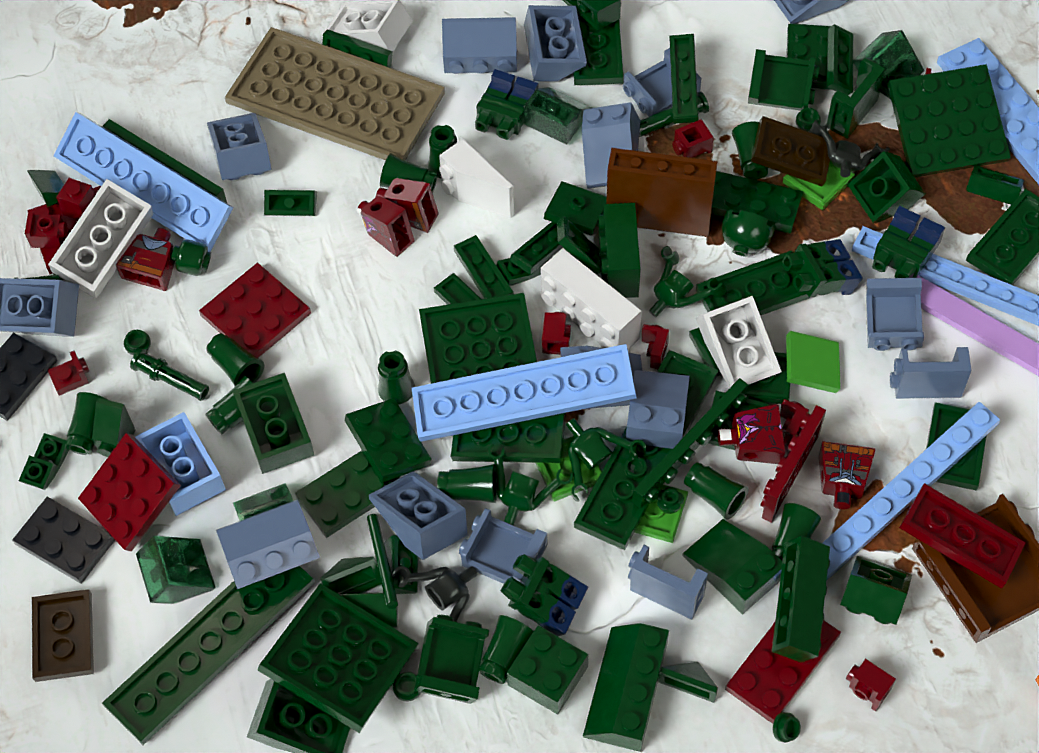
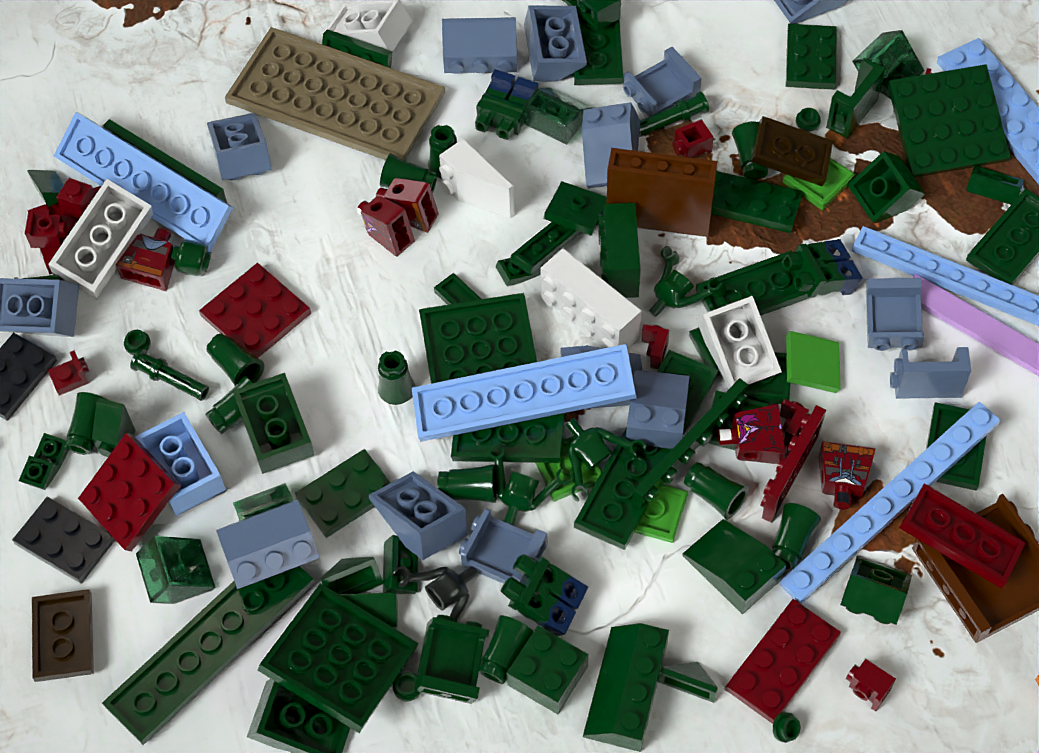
dark green slope [264,190,317,216] -> none
dark green plate [344,398,432,483] -> none
dark green bar [367,514,398,609] -> none
dark green plate [454,235,514,299] -> none
dark red brick [542,312,571,355] -> none
dark green plate [557,215,601,275] -> none
sand blue panel [628,545,708,620] -> none
dark green plate [656,487,684,514] -> none
dark green tile [669,34,699,124] -> none
dark green cylinder [722,210,775,257] -> none
dark green panel [748,49,819,111] -> none
dark green brick [772,535,830,662] -> none
pearl dark grey piece [809,120,890,178] -> none
dark green plate [827,24,853,95] -> none
dark green hips [872,206,945,278] -> none

